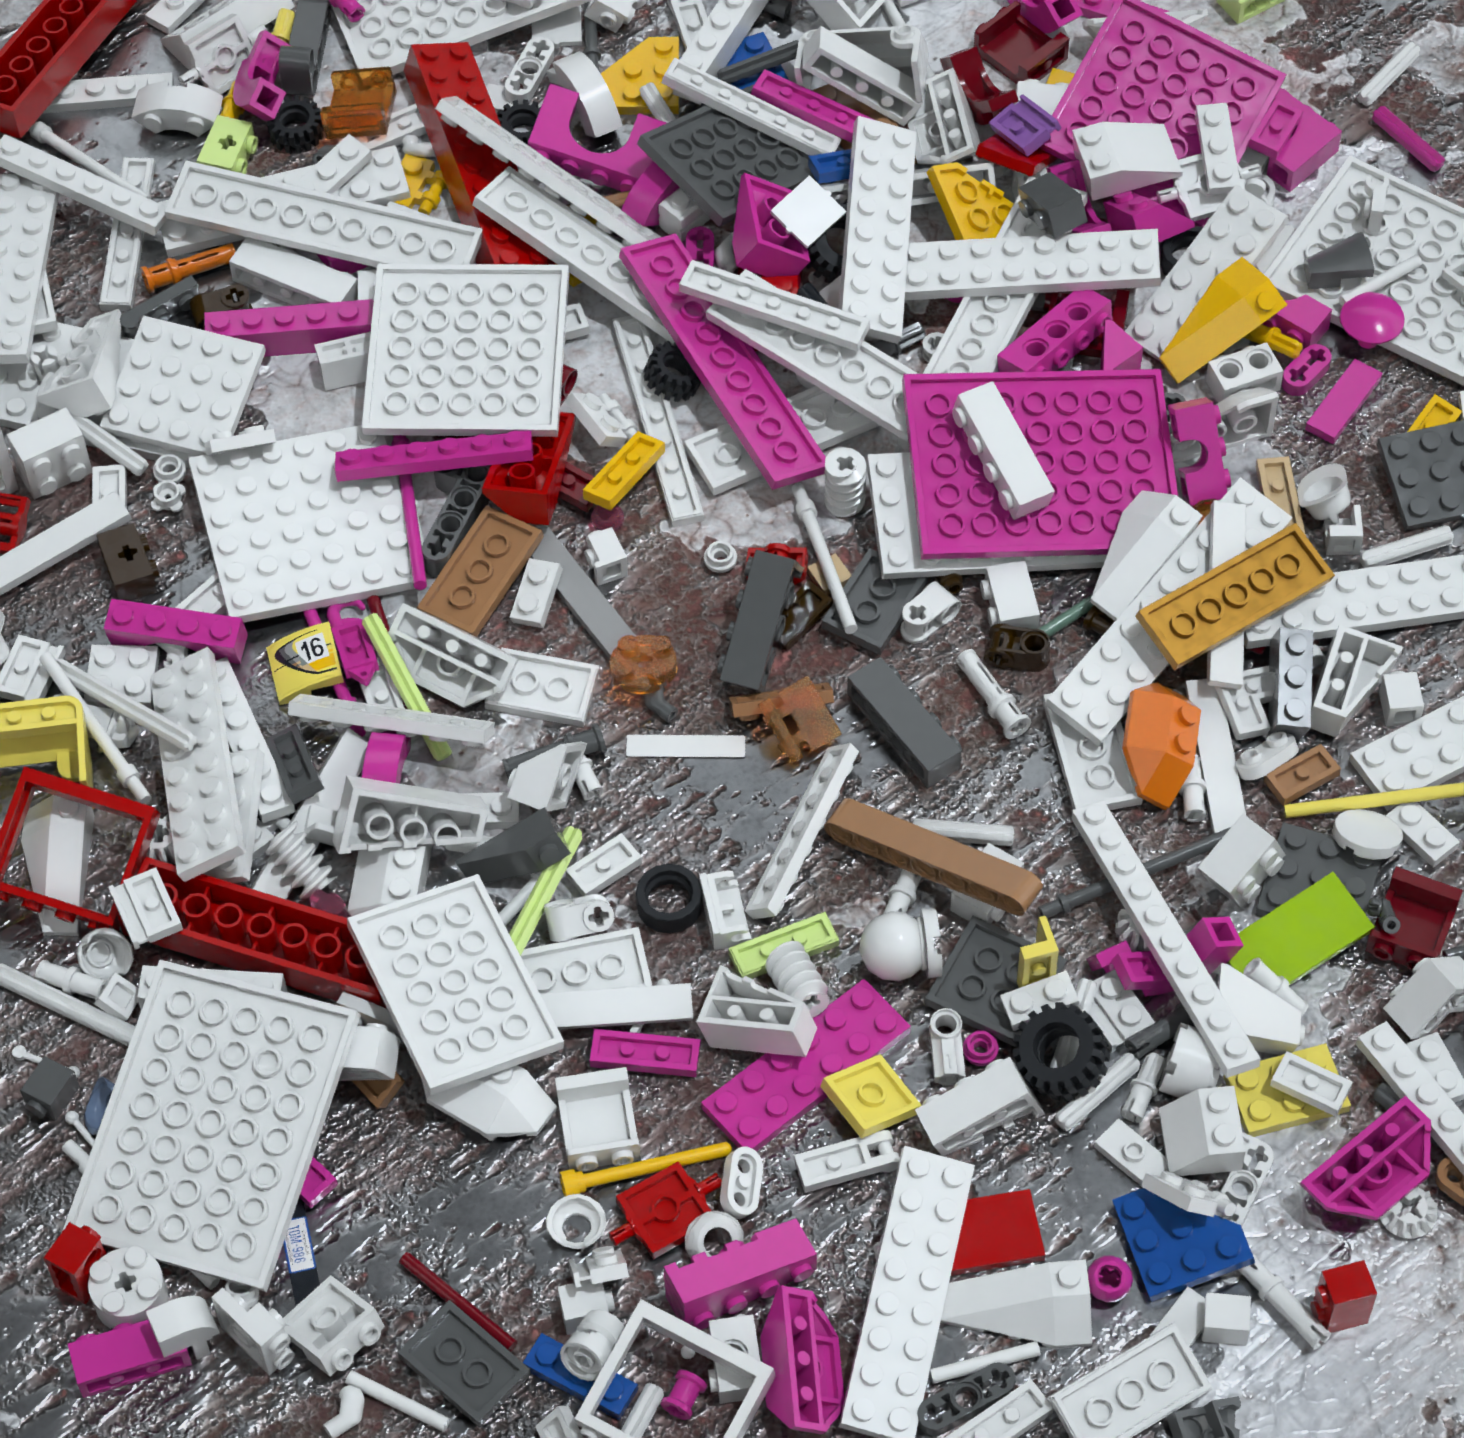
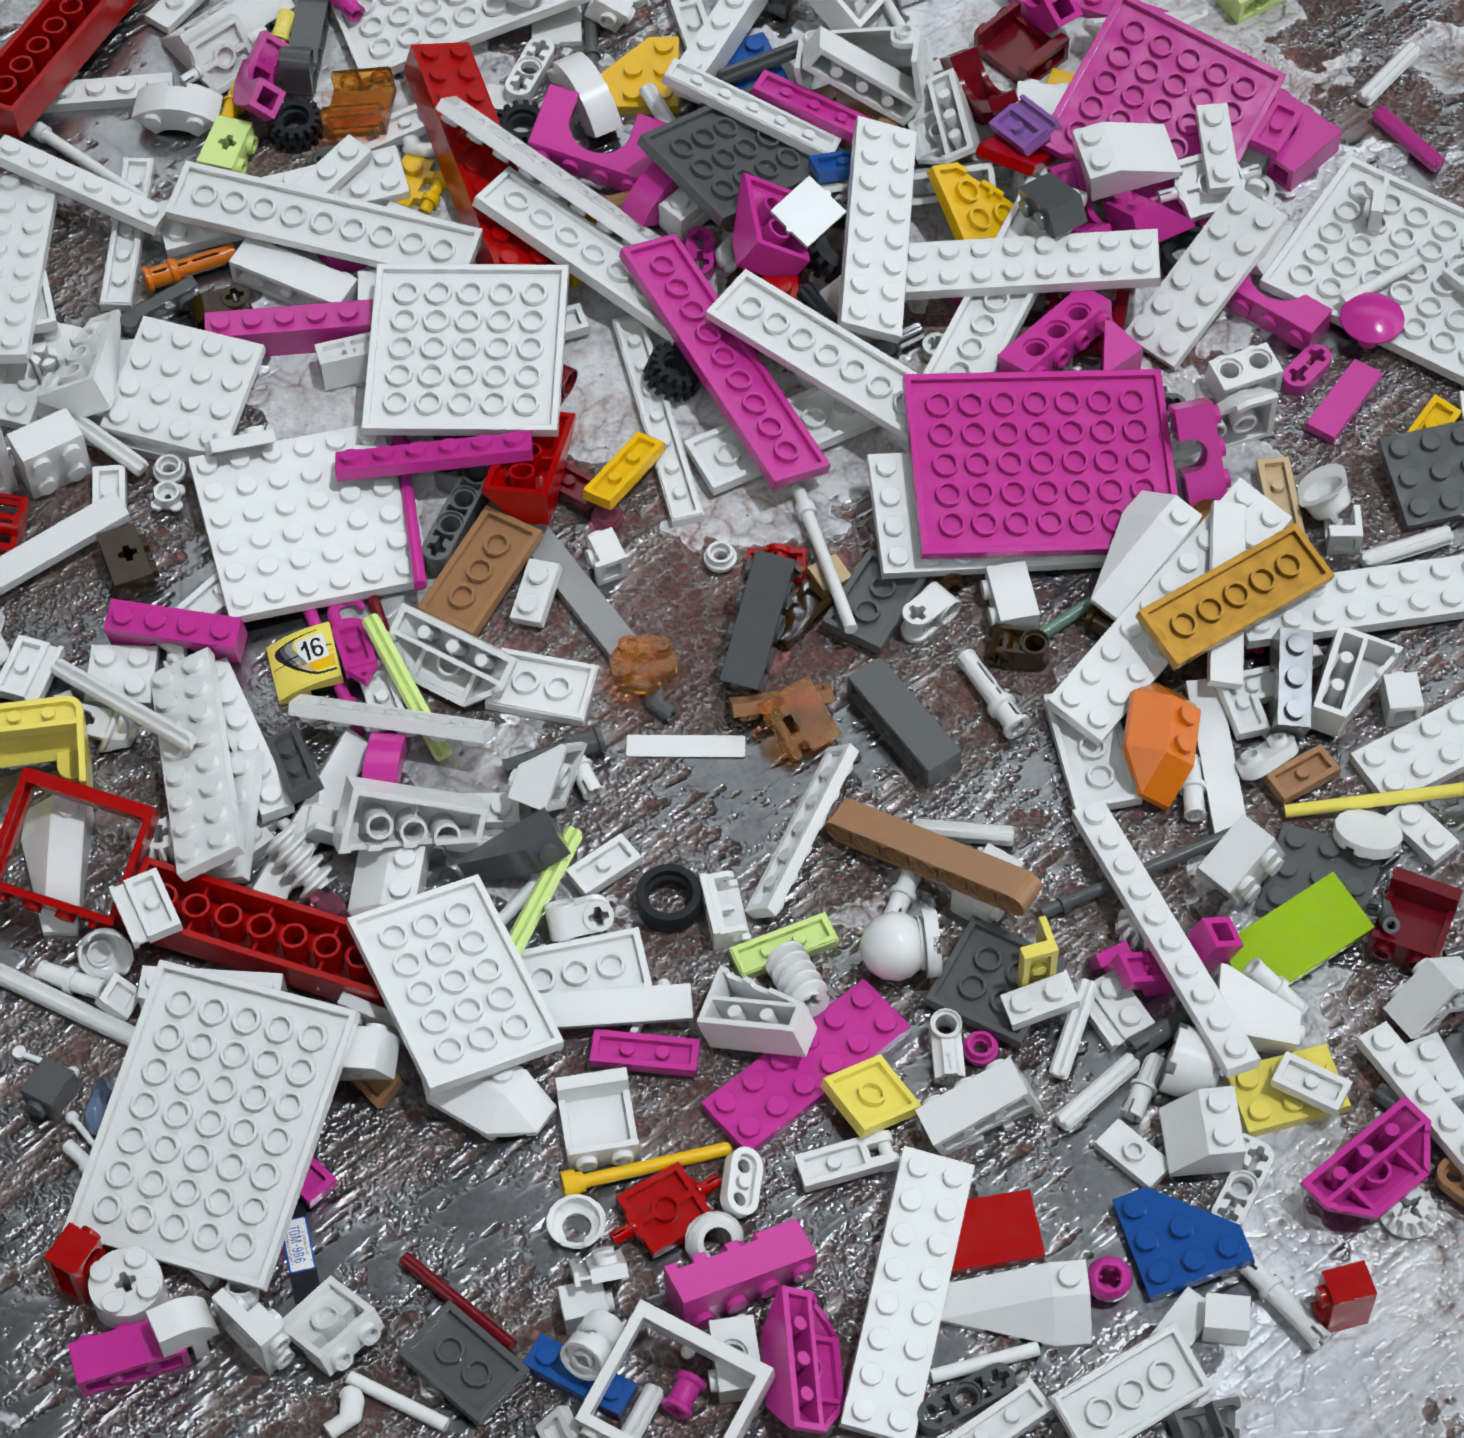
white bar [39,652,152,804] -> none
white plate [565,393,638,448] -> none
white plate [679,260,870,352] -> none
white piece [824,447,866,517] -> none
white brick [952,381,1055,520] -> none
black tyre [1013,1002,1110,1101] -> none
white plate [1141,1171,1236,1217] -> none
yellow wedge [1159,257,1288,384] -> none
yellow axle [1243,324,1303,359] -> none
dark grey slope [1303,232,1375,289] -> none

